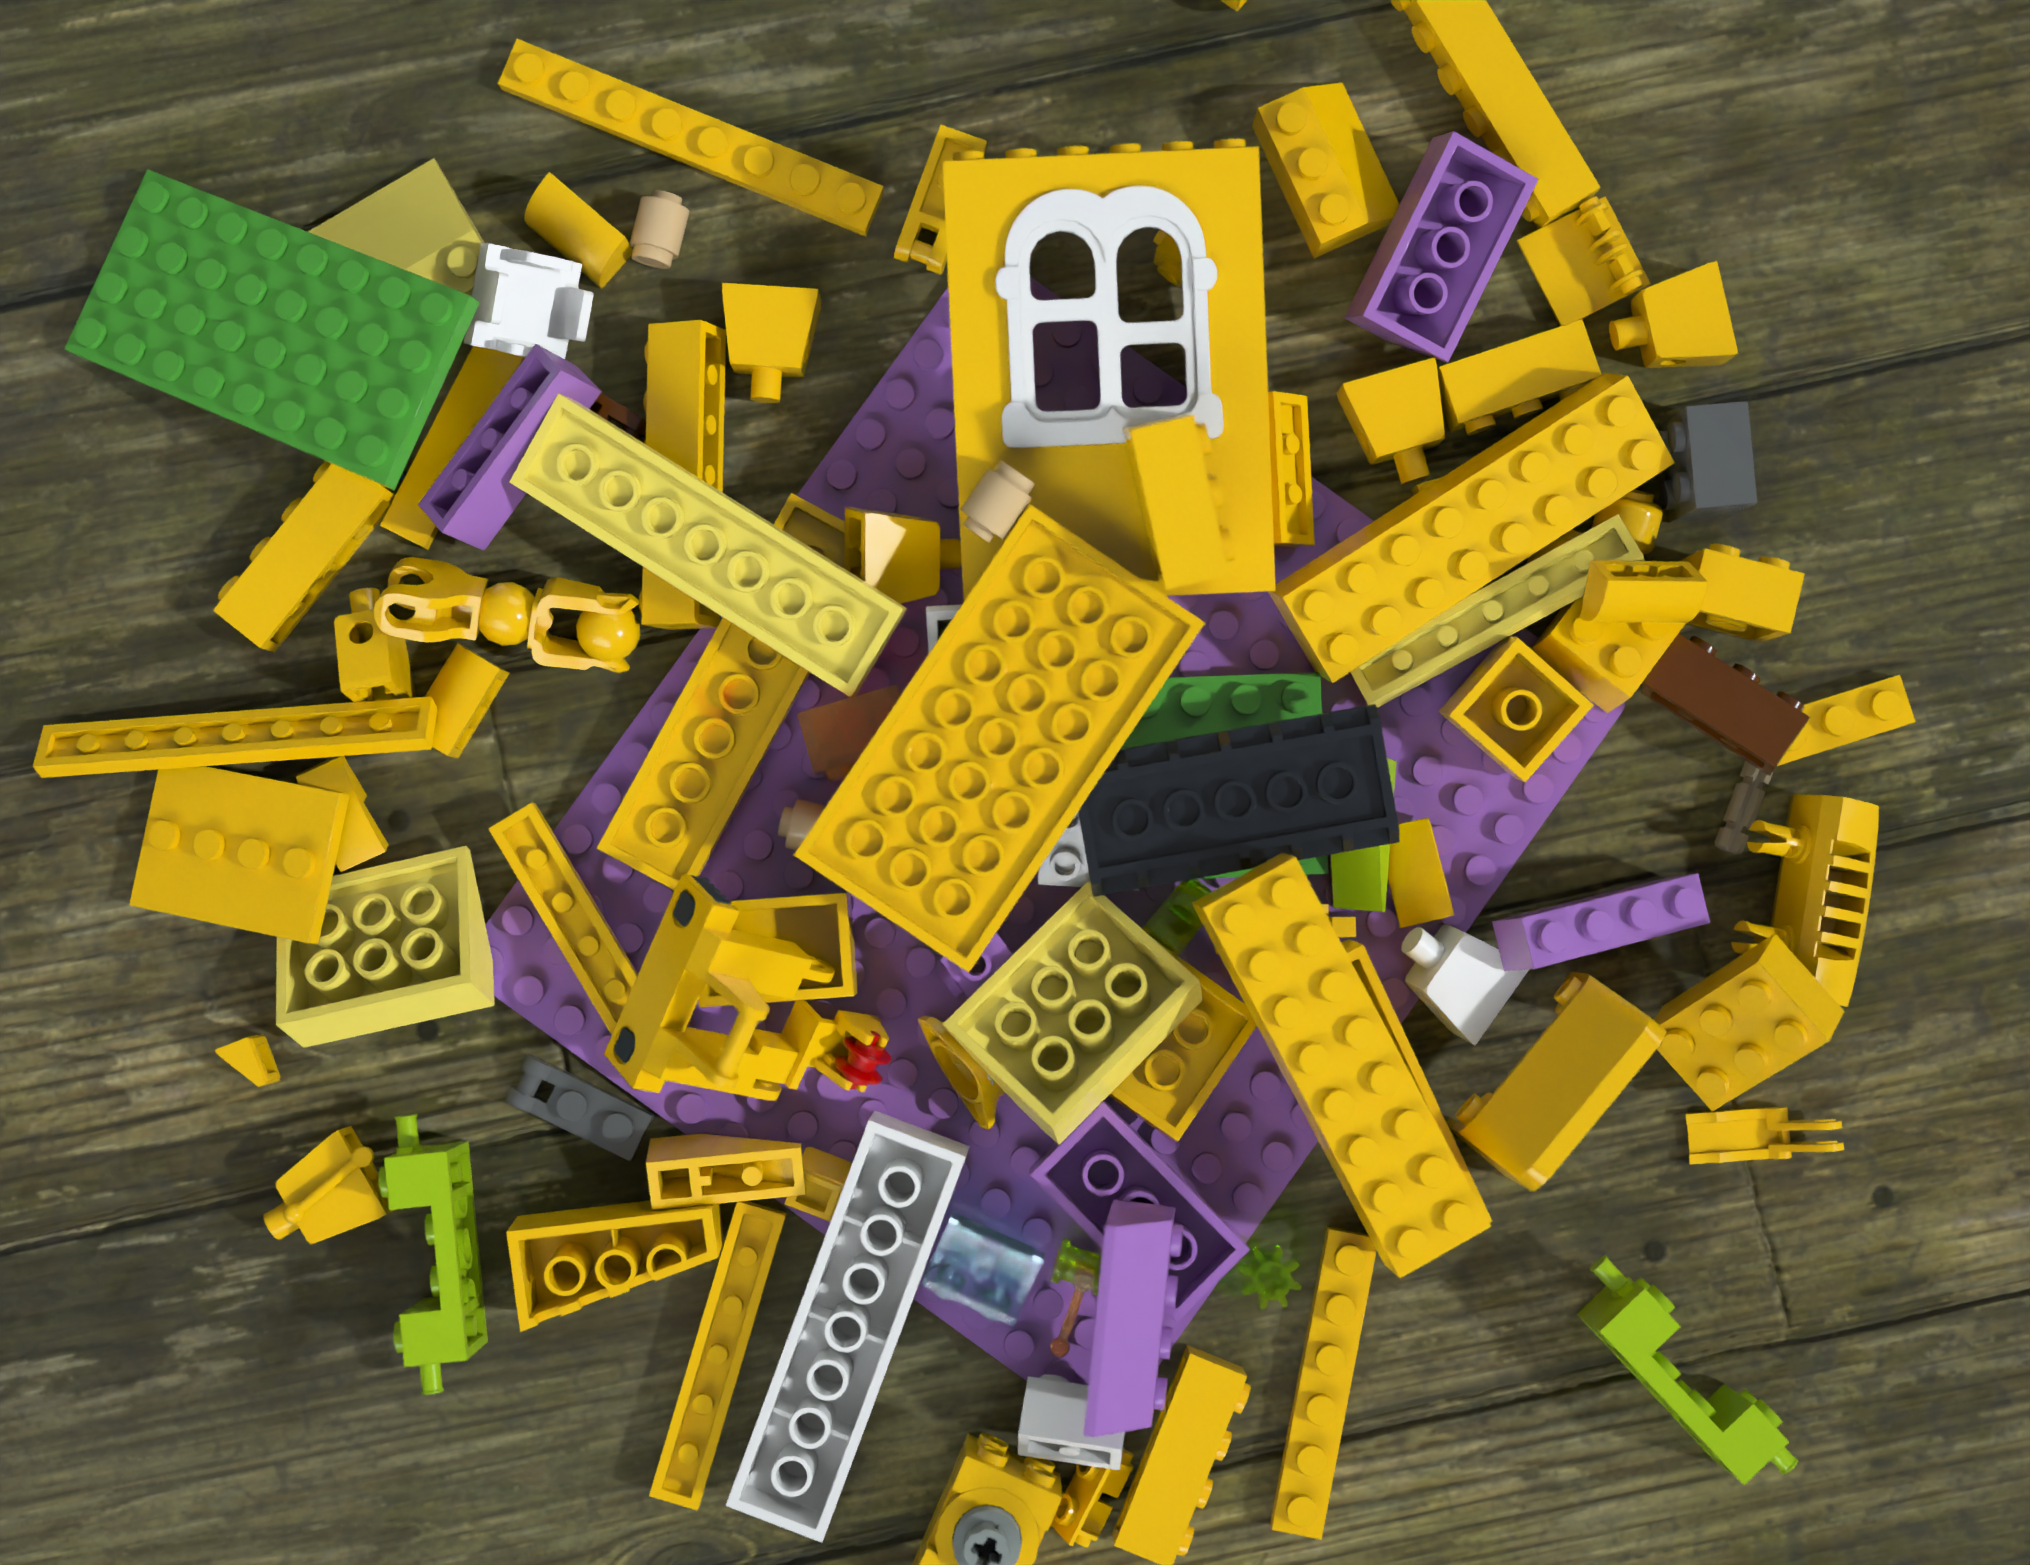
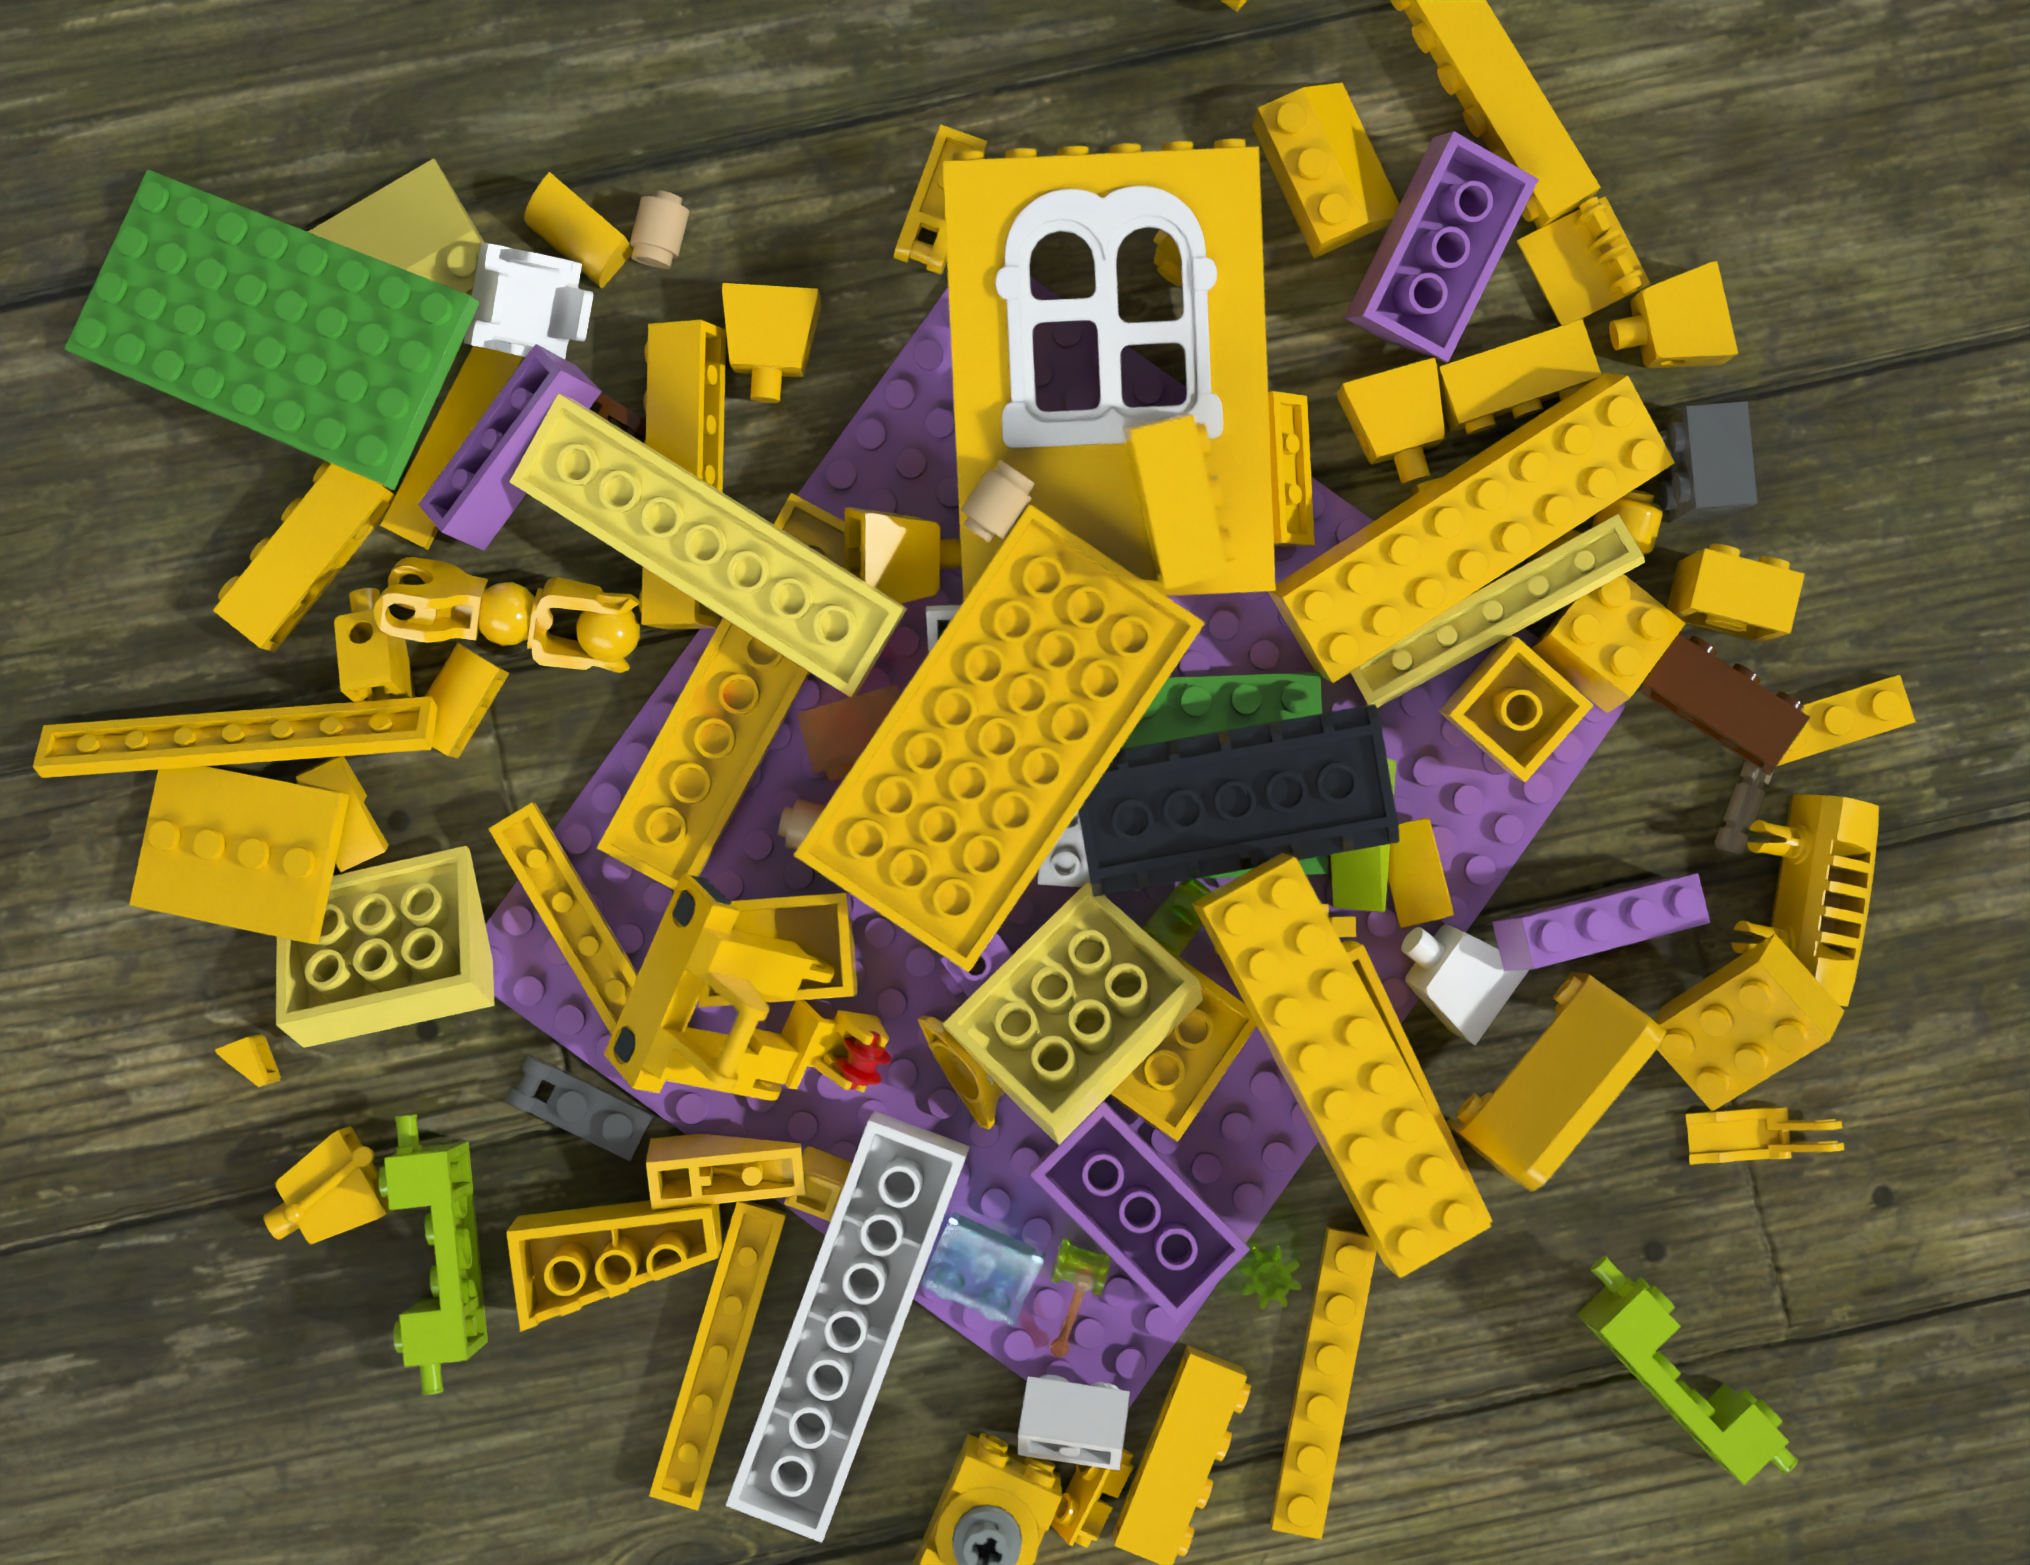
yellow plate [498,39,885,237] -> none
medium lavender slope [1084,1200,1184,1437] -> none
yellow brick [1580,560,1708,623] -> none

